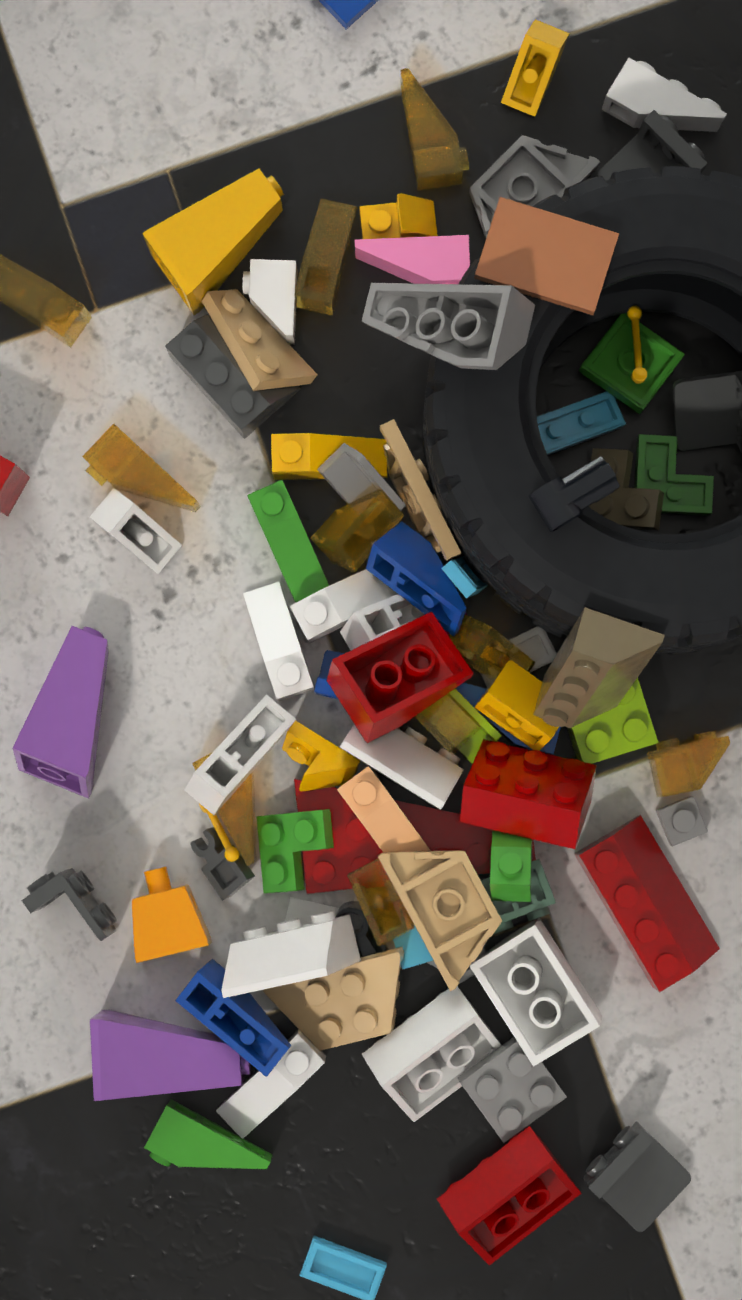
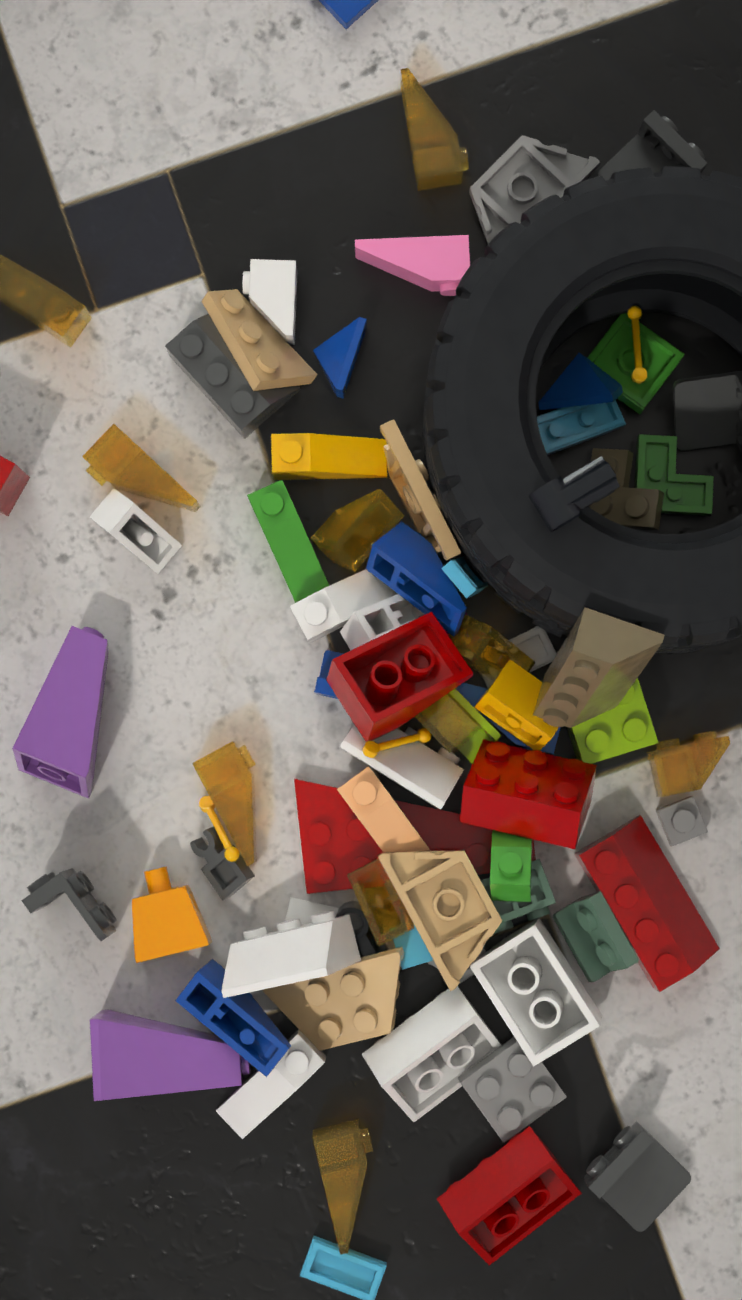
yellow slope [142,168,284,316] -> none
bright green slope [144,1099,273,1169] -> none
white slope [184,694,296,815] -> none
white slope [243,582,315,702] -> none
bright green plate [256,809,334,893] -> none
yellow slope [282,720,361,791] -> none
clear yellow slope [294,199,357,315] -> none
light grey panel [317,443,406,525] -> none
yellow slope [359,193,438,239] -> none
light grey wedge [362,283,535,370] -> none
nougat tile [474,197,619,315] -> none
yellow slope [501,19,570,117] -> none
white slope [602,58,727,132] -> none
none -> clear yellow slope [312,1118,373,1255]
none -> blue slope [313,317,367,399]
none -> yellow hinge [362,728,431,758]
none -> blue slope [538,352,623,410]
none -> sand green bracket [553,891,639,982]

